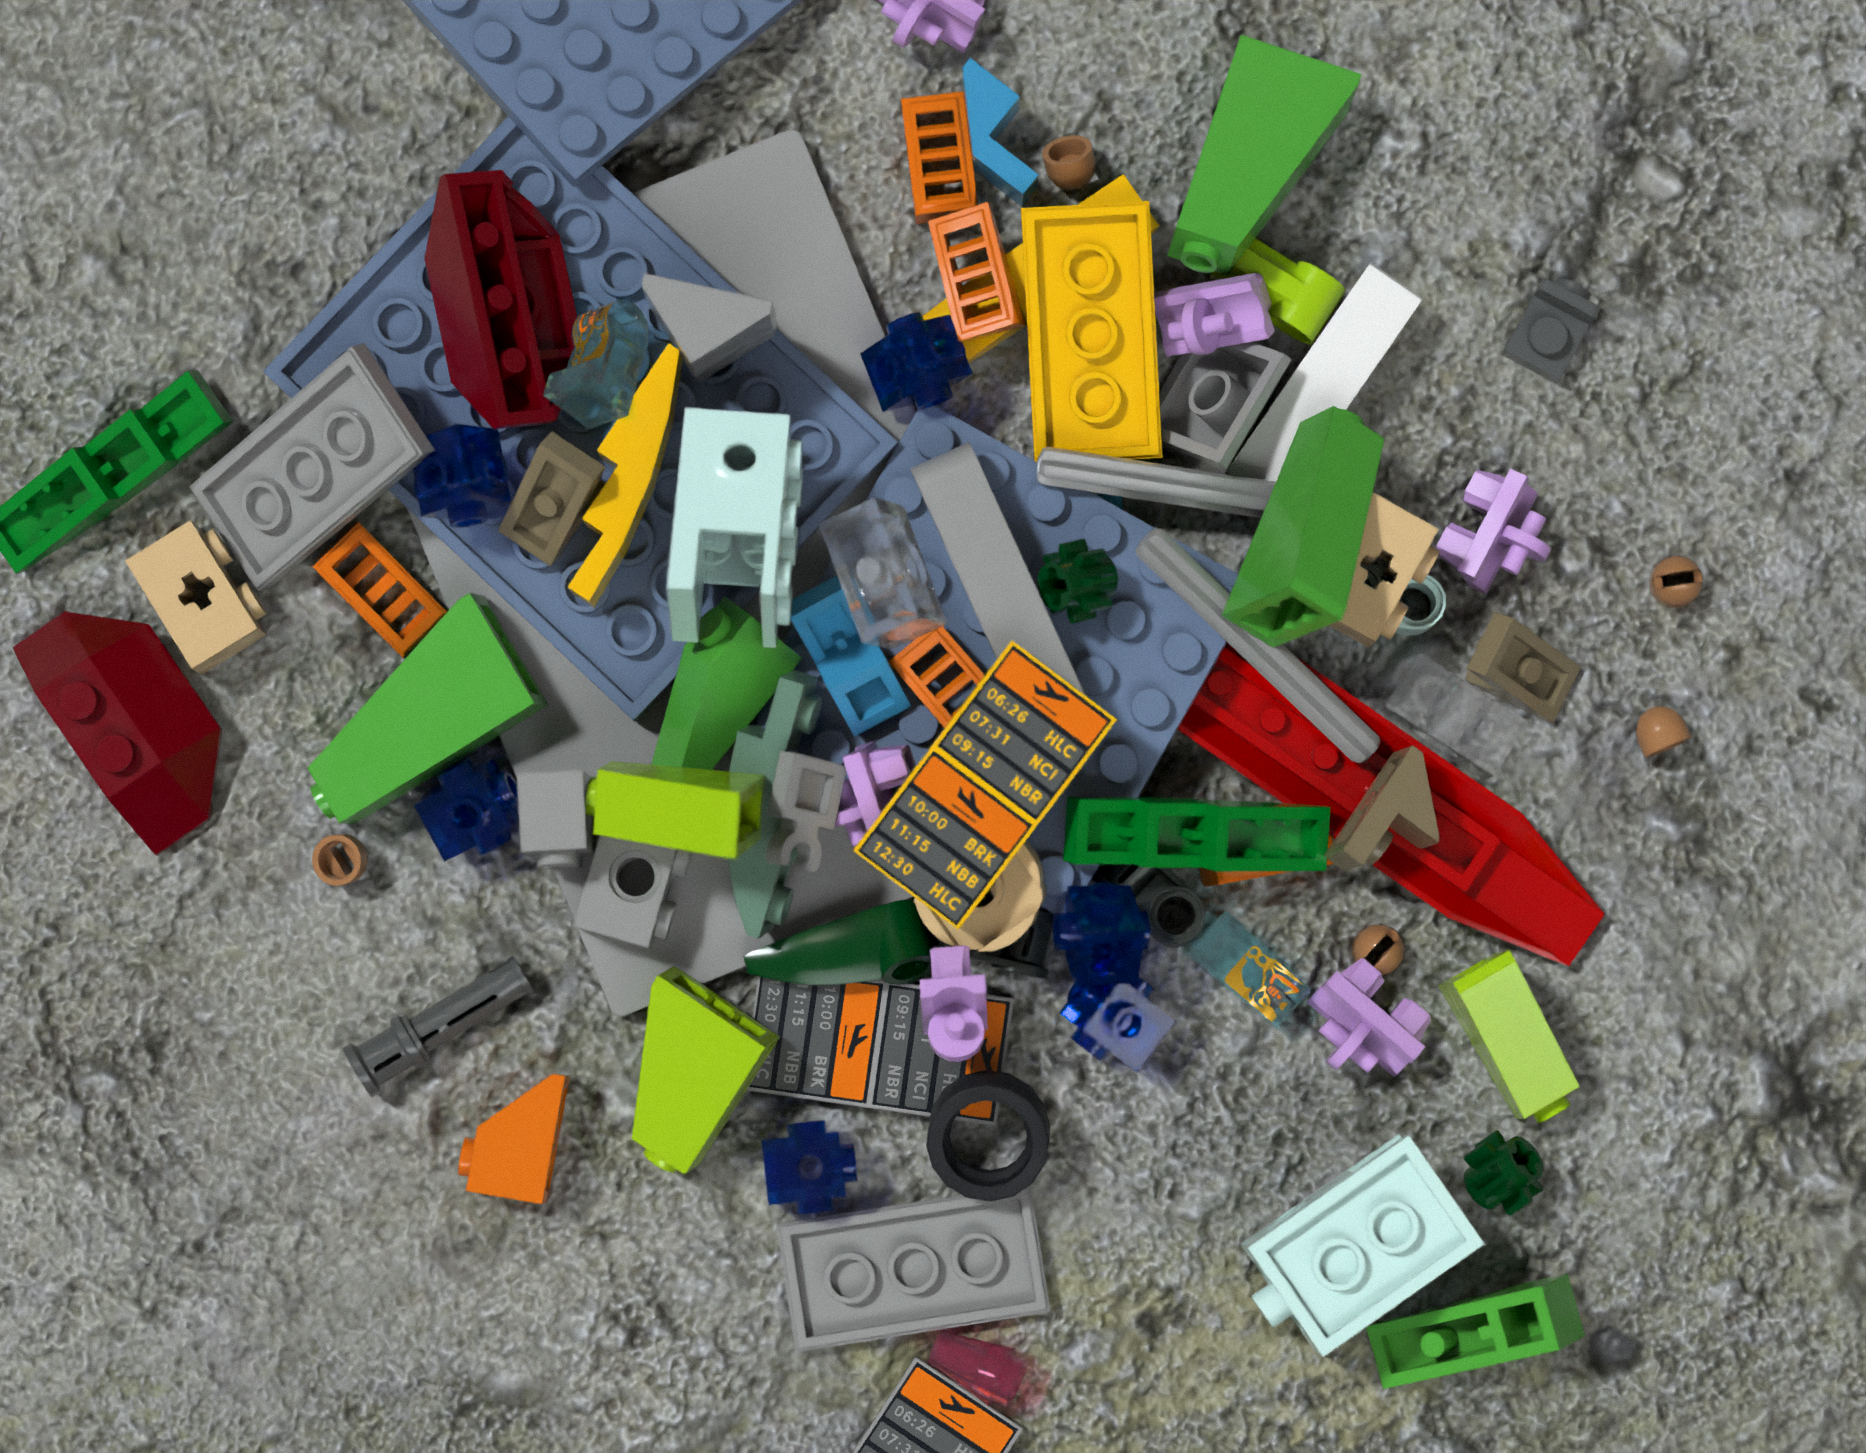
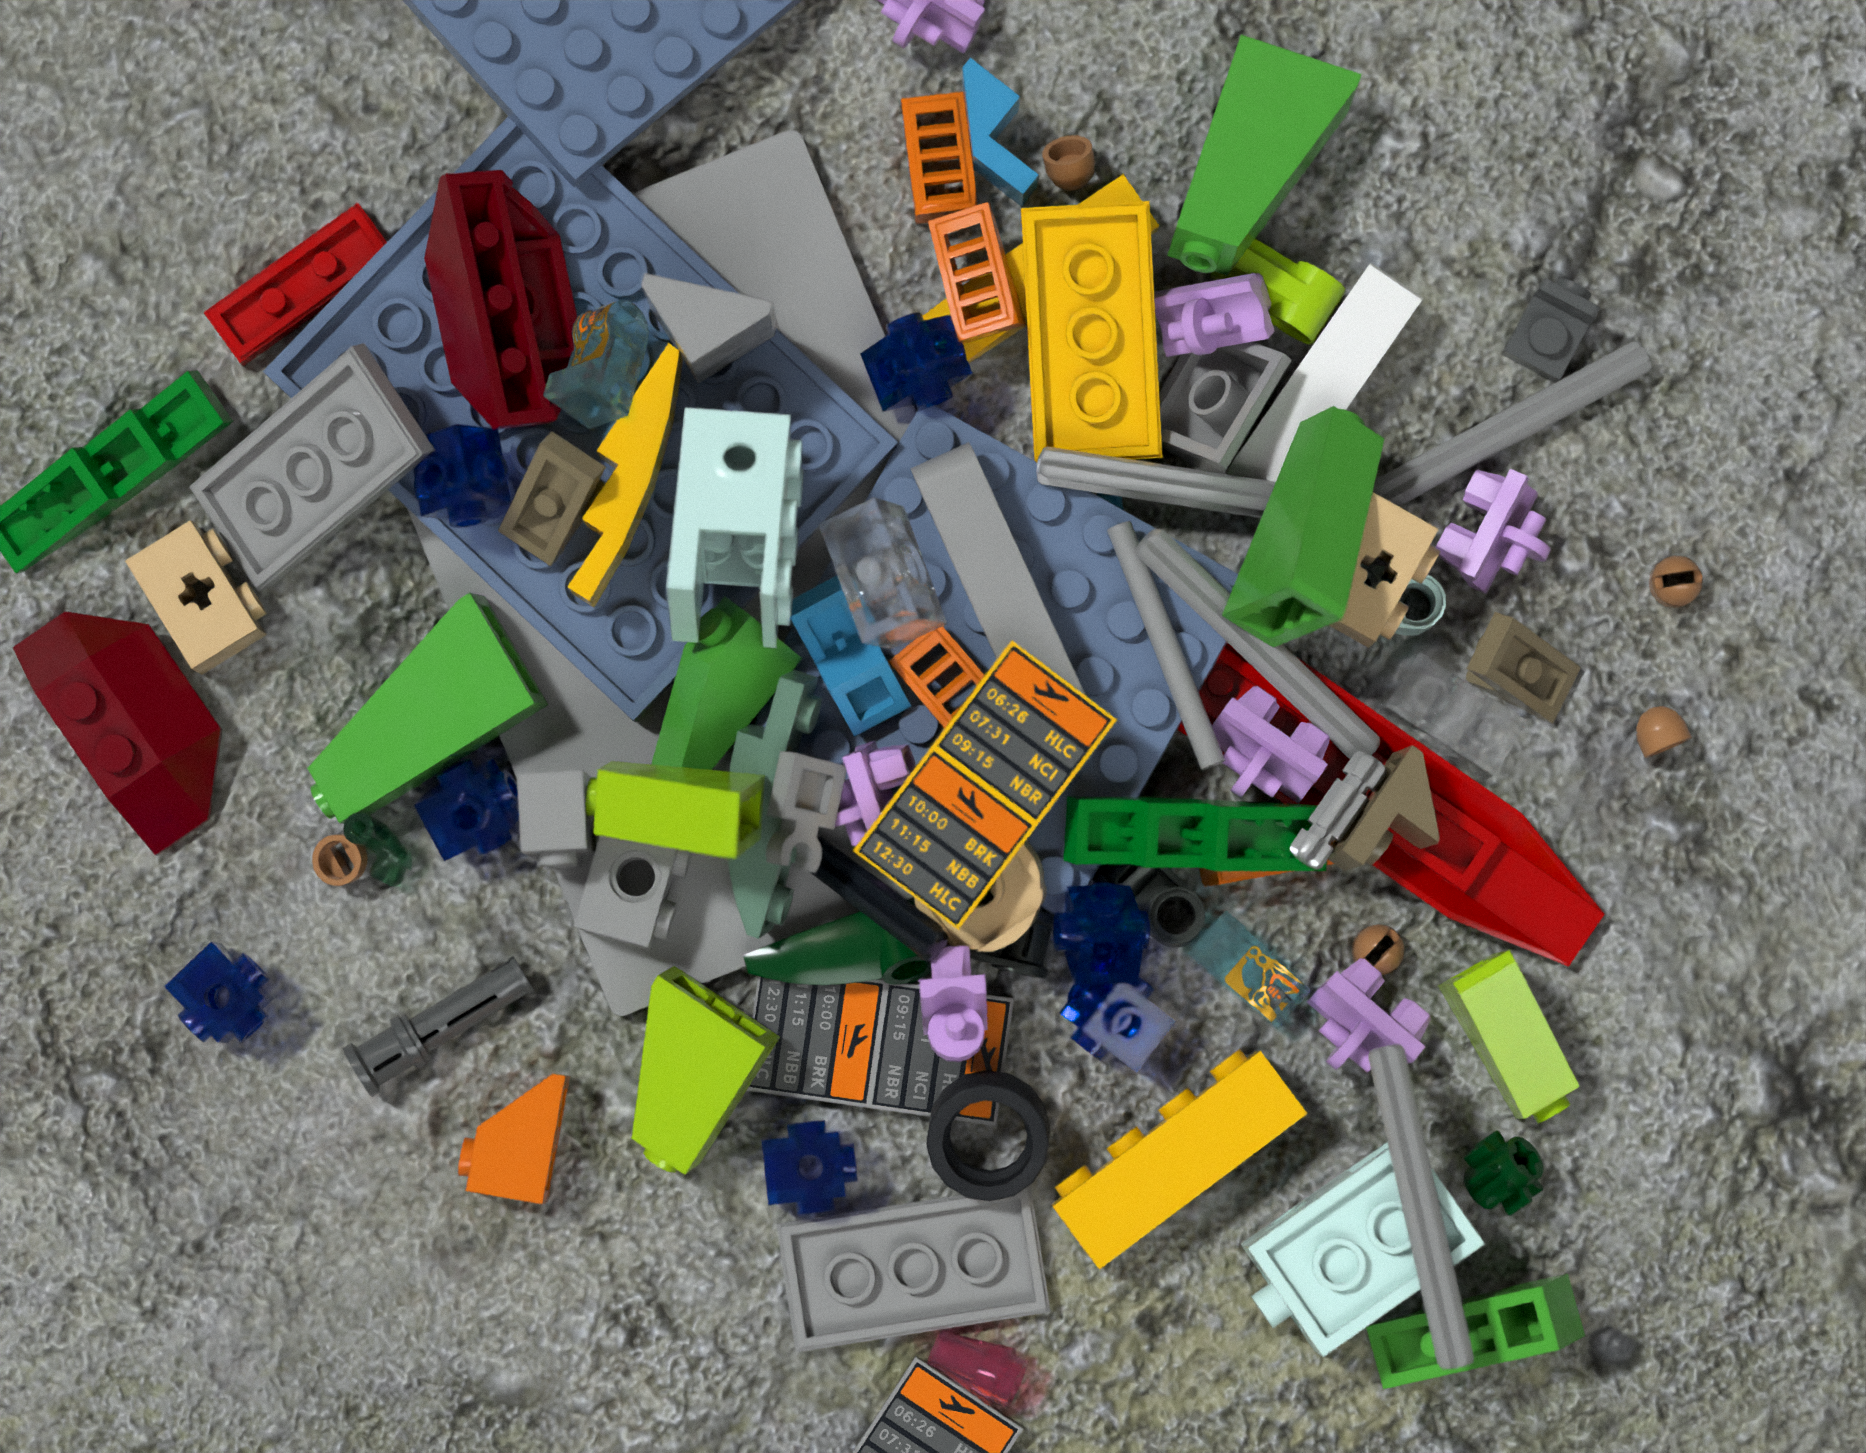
orange slope [310,521,447,658] -> none
dark green gear [1037,539,1118,624] -> none
none -> clear blue brick [164,941,274,1043]
none -> red tile [203,203,387,366]
none -> clear green arm [343,812,413,887]
none -> black axle [810,836,949,961]
none -> yellow brick [1051,1049,1308,1270]
none -> light grey bar [1107,521,1225,770]
none -> lavender hips [1212,686,1330,804]
none -> light grey axle [1290,751,1387,870]
none -> light grey axle [1368,1044,1474,1370]
none -> light grey axle [1373,341,1652,506]

